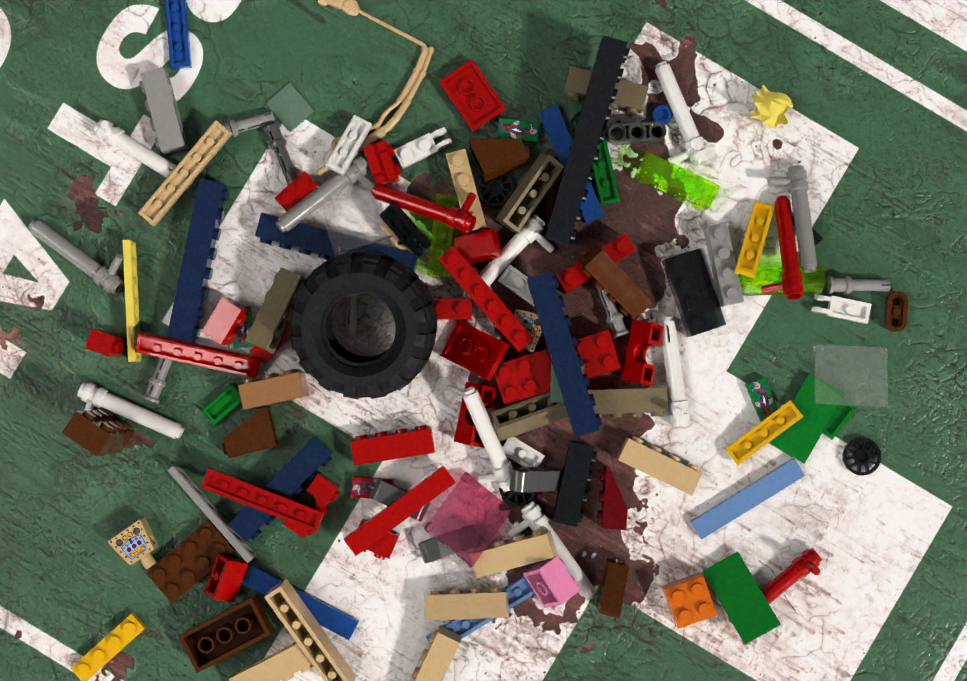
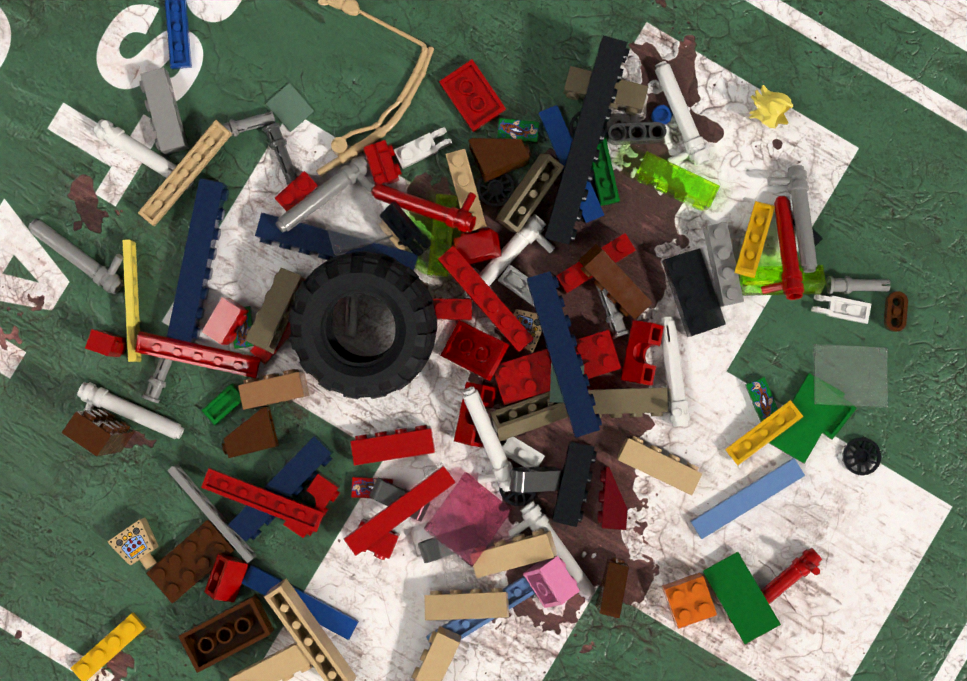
white tile [325,115,372,176] -> none

